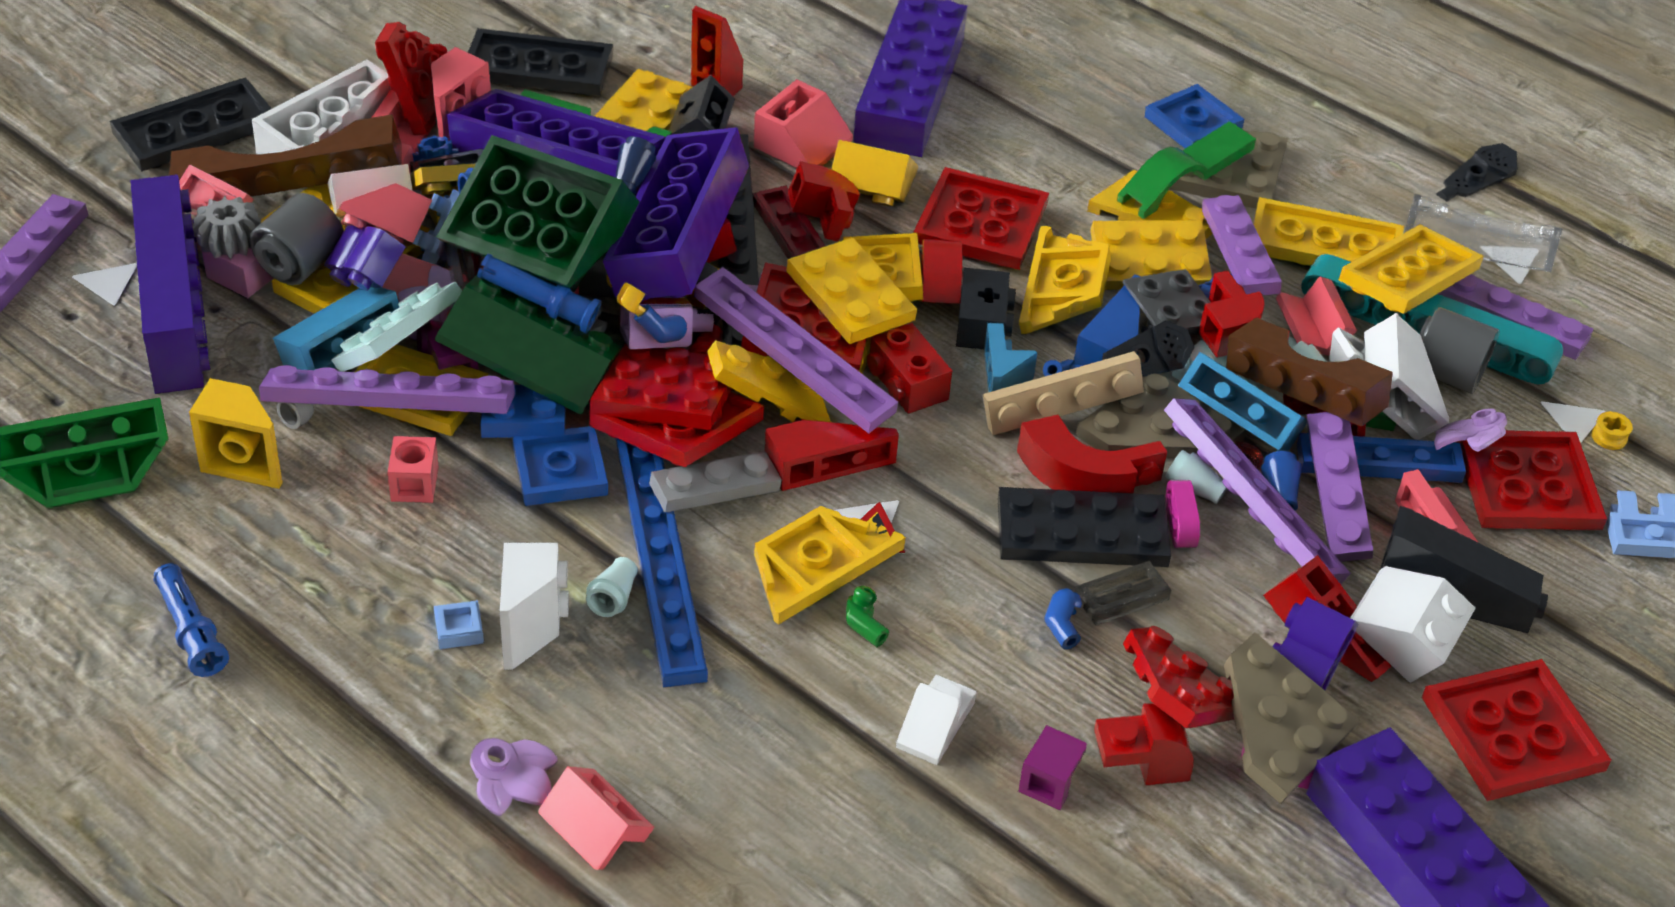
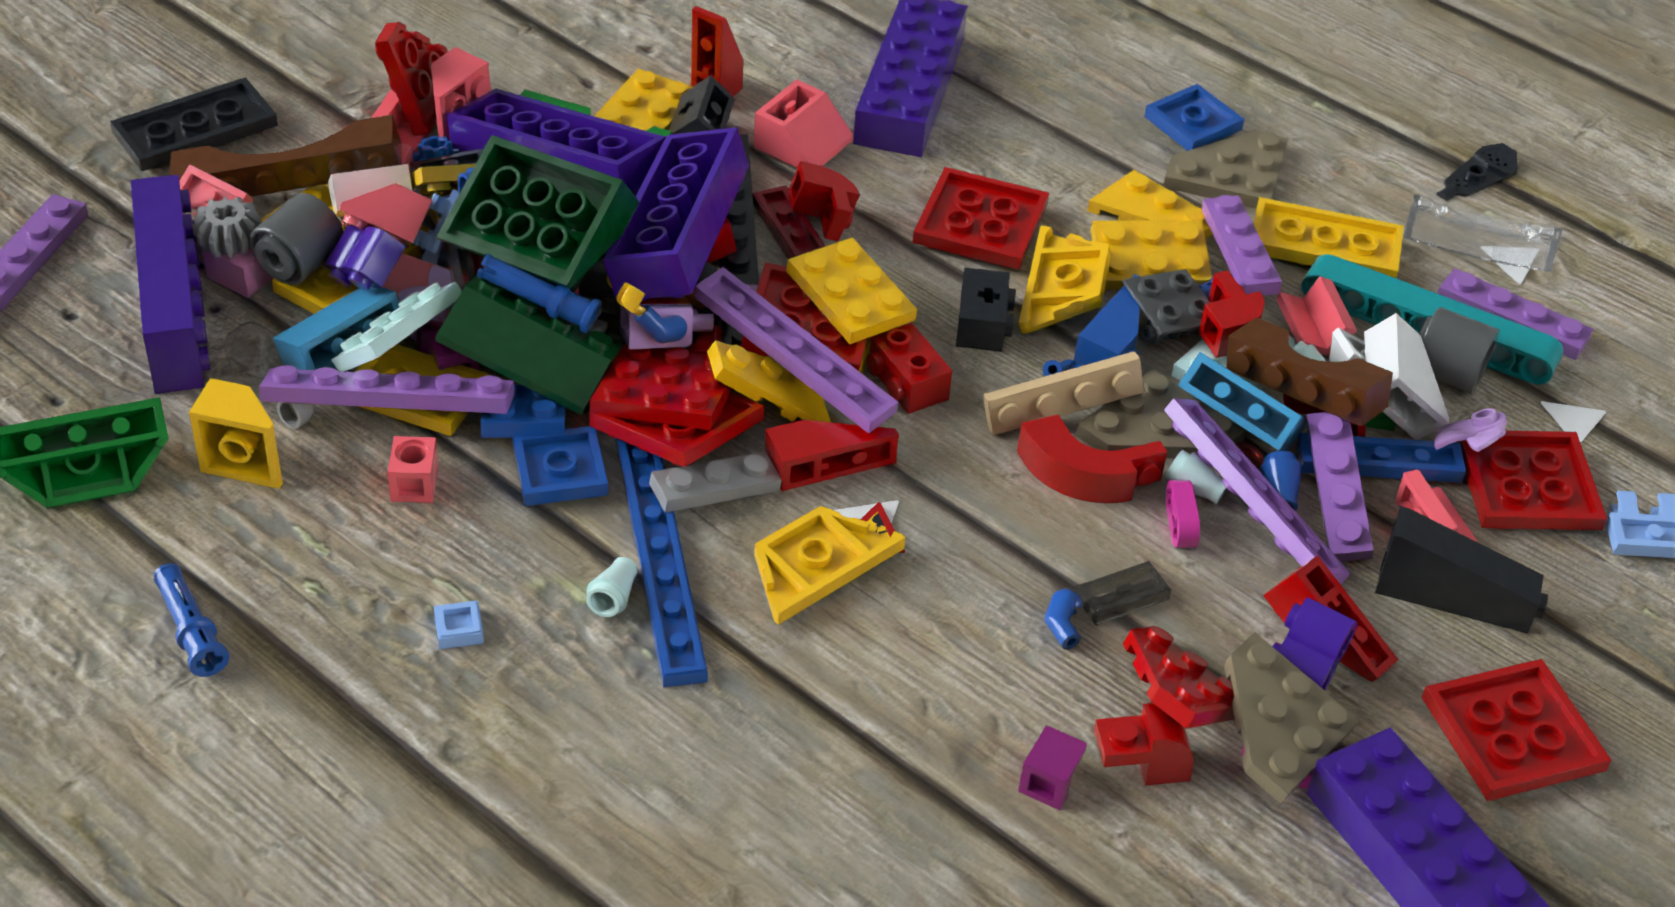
white sticker [72,263,137,305] -> none
white wedge [252,59,391,154] -> none
black plate [468,28,613,96] -> none
lavender plate [470,738,557,816] -> none
white slope [500,543,569,670] -> none
coral panel [539,766,655,870] -> none
dark blue cone [615,136,657,195] -> none
yellow slope [832,140,918,207] -> none
yellow wing [843,233,923,302] -> none
green arm [846,585,889,647] -> none
white slope [896,674,977,765] -> none
red brick [920,239,962,304] -> none
dark azure slope [984,323,1037,392] -> none
black plate [997,487,1171,567] -> none
black piece [1102,321,1195,377] -> none
green piece [1117,121,1256,219] -> none
yellow plate [1339,224,1484,314] -> none
white slope [1350,566,1476,683] -> none
yellow bush [1592,411,1633,450] -> none

